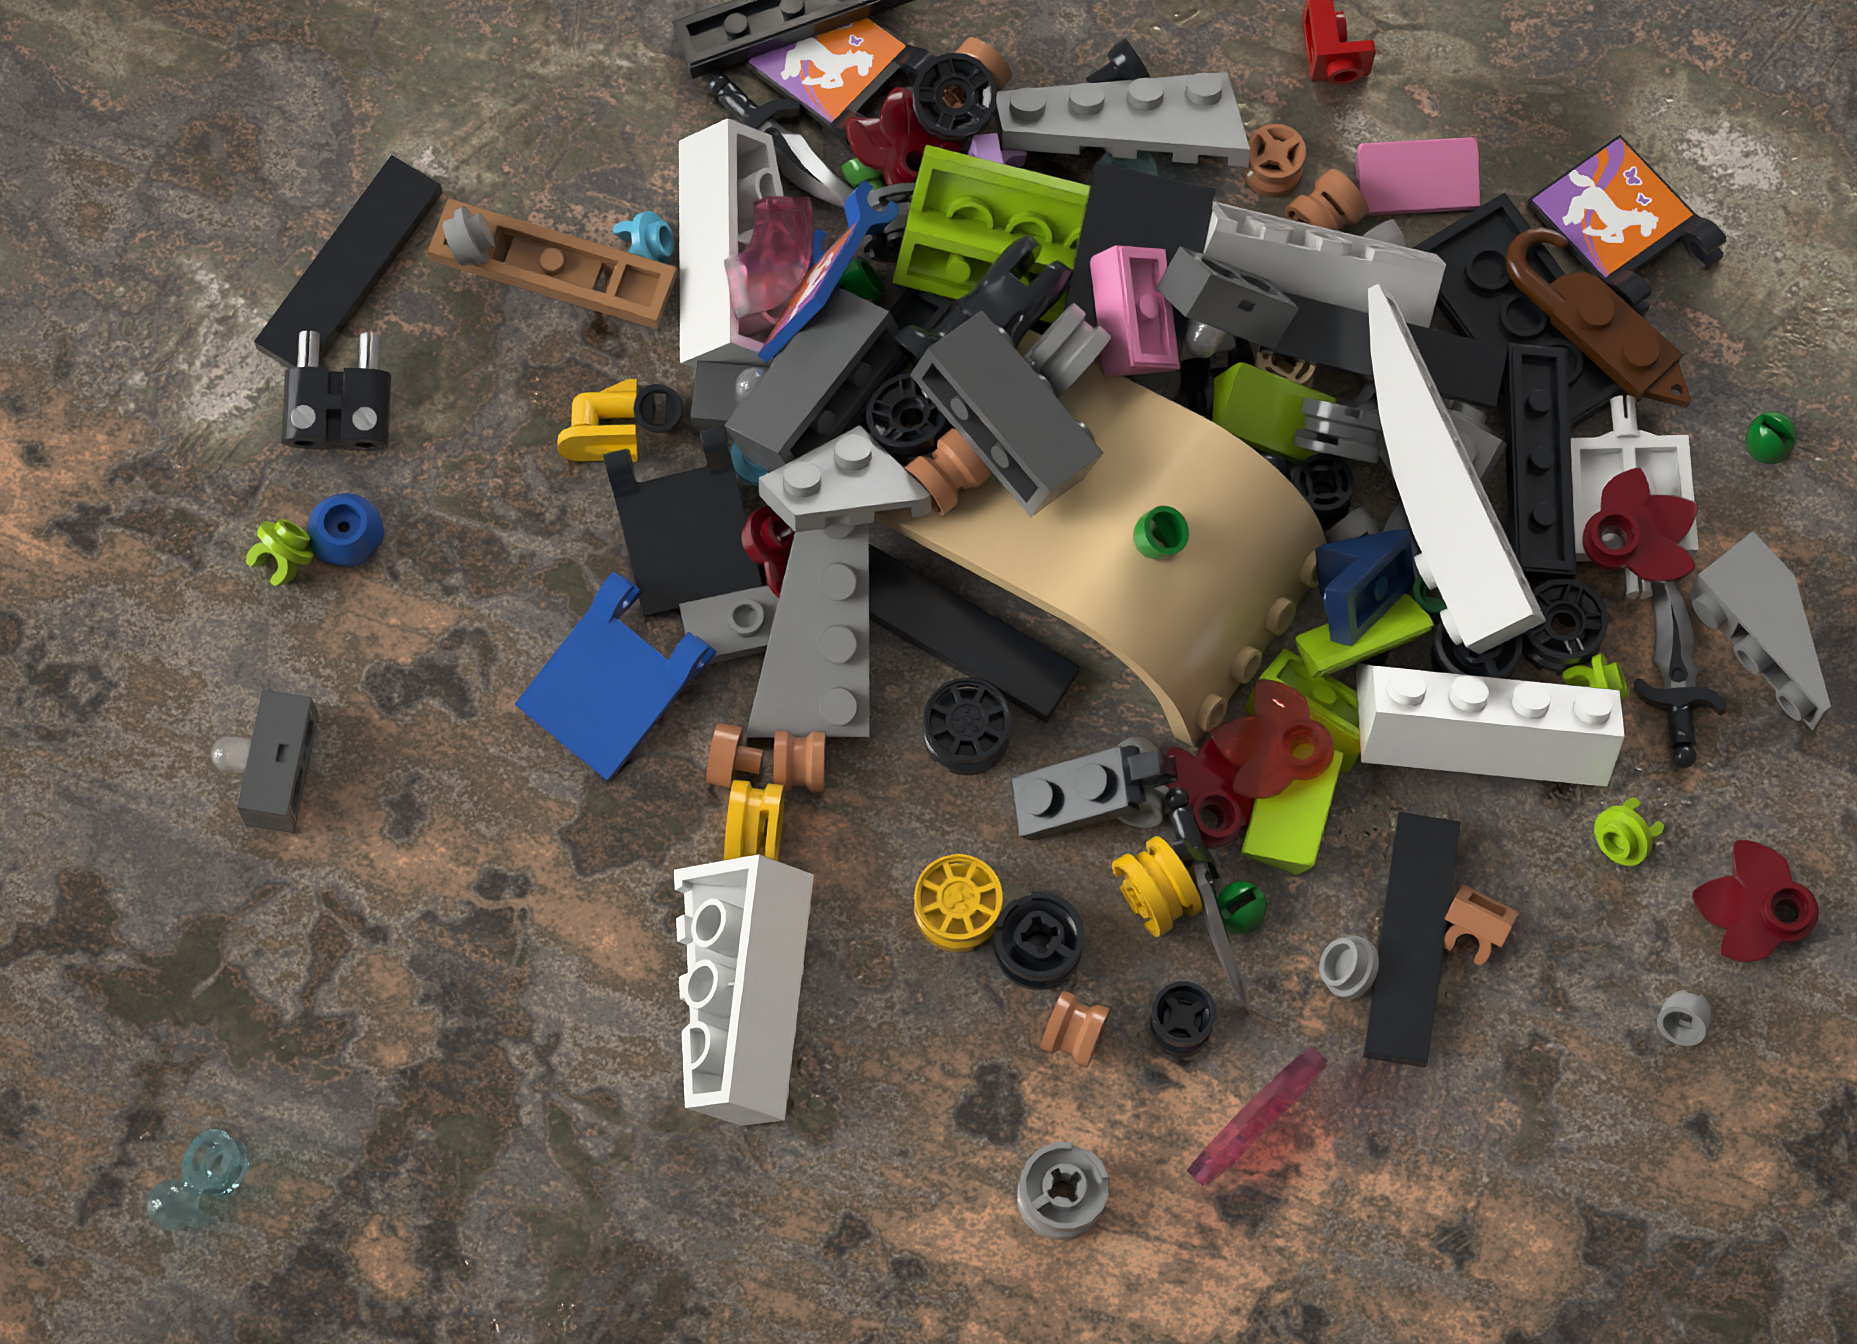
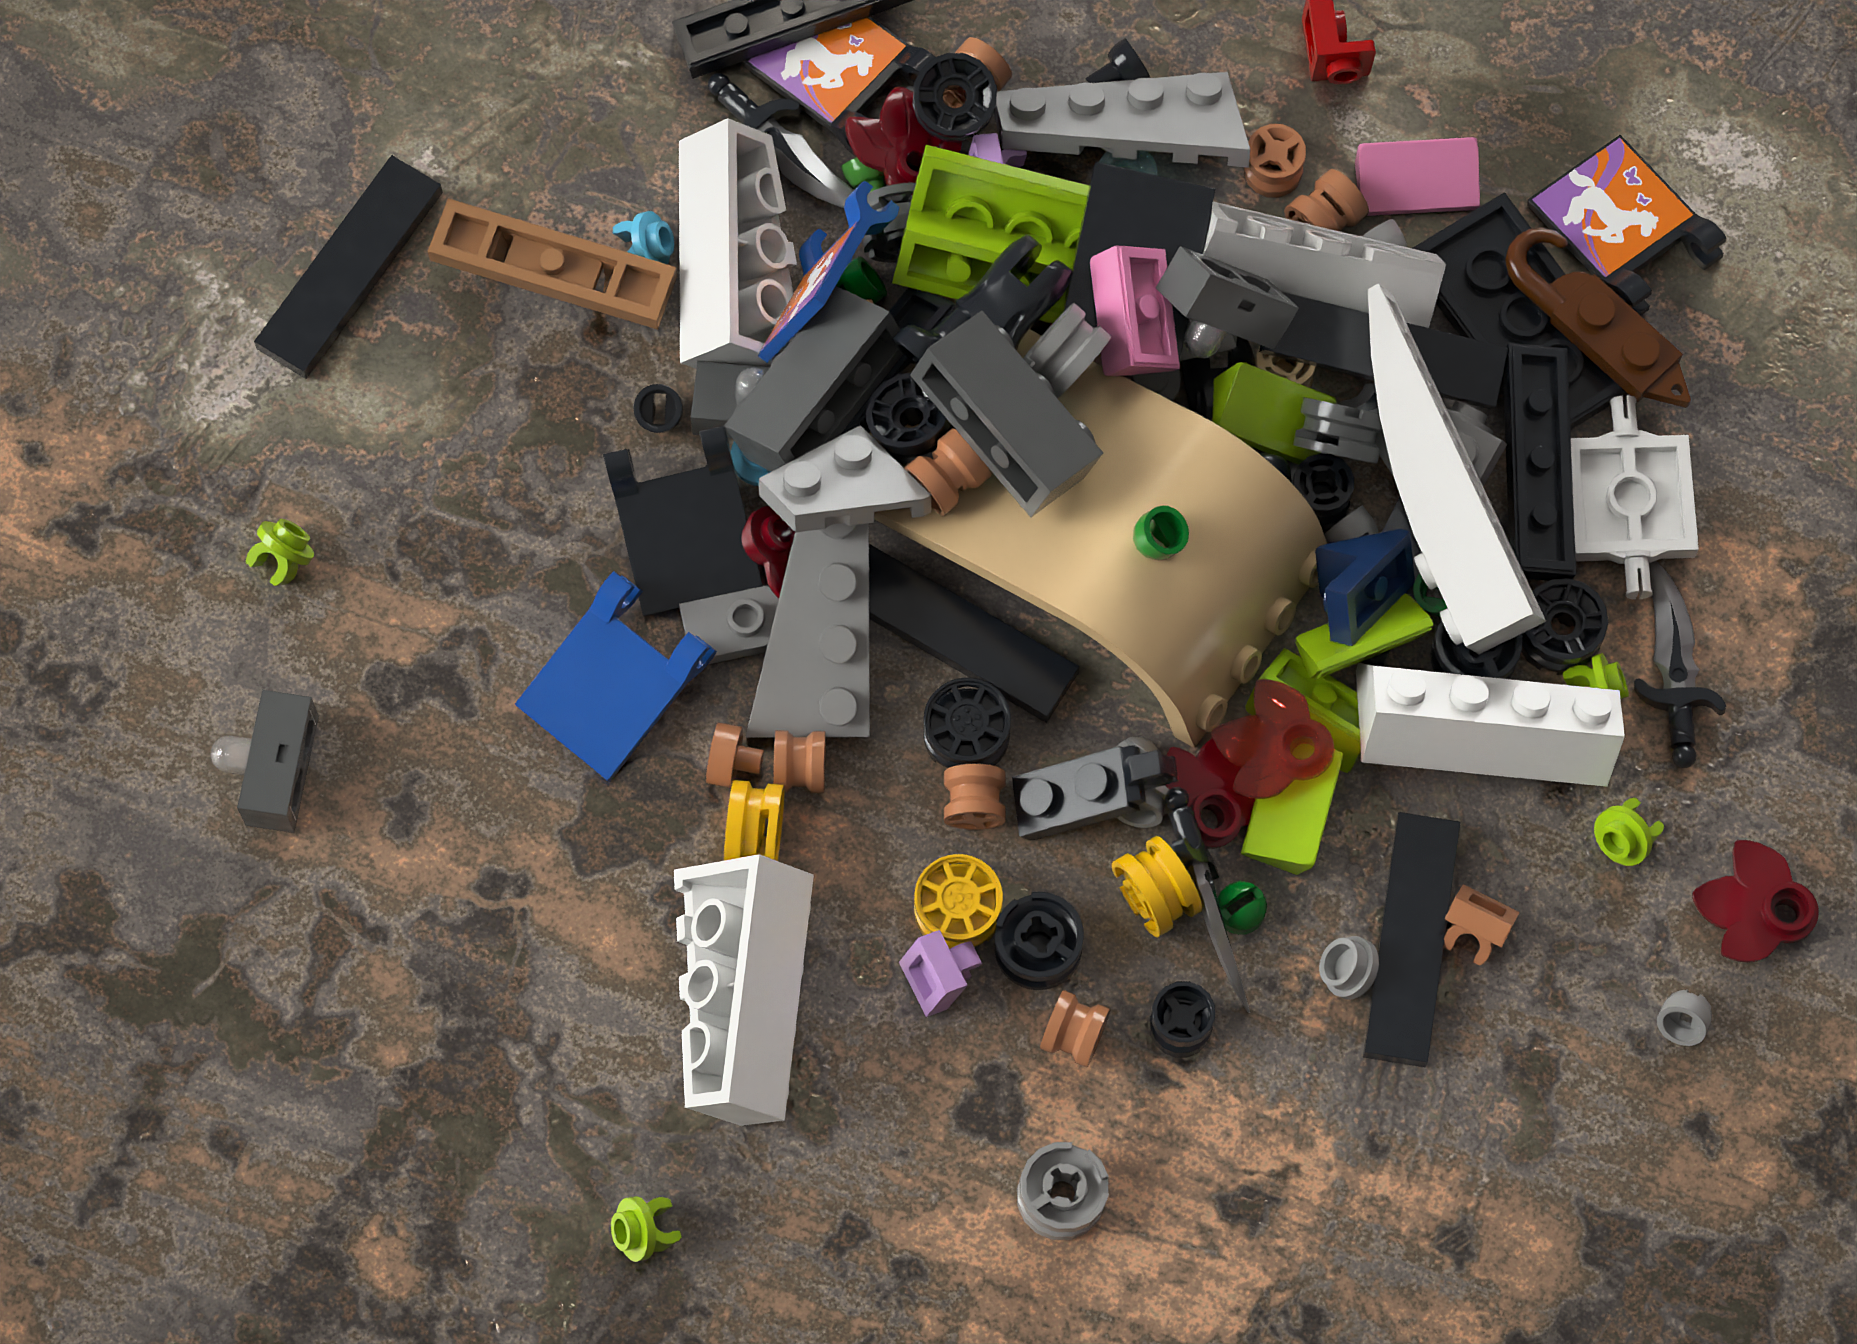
clear light blue plate [146,1128,249,1230] -> none
black piece [281,330,391,451] -> none
blue plate [307,493,384,567] -> none
light grey plate [443,206,495,266] -> none
yellow piece [557,379,638,462] -> none
clear pink tile [724,196,814,319] -> none
clear pink tile [1186,1046,1328,1186] -> none
dark red plate [1582,468,1698,583] -> none
light grey slope [1689,531,1831,731] -> none
green hinge [1745,411,1797,464] -> none
none -> lime plate [611,1196,682,1262]
none -> lavender tile [899,930,982,1017]
none -> nougat wheel [944,764,1006,830]

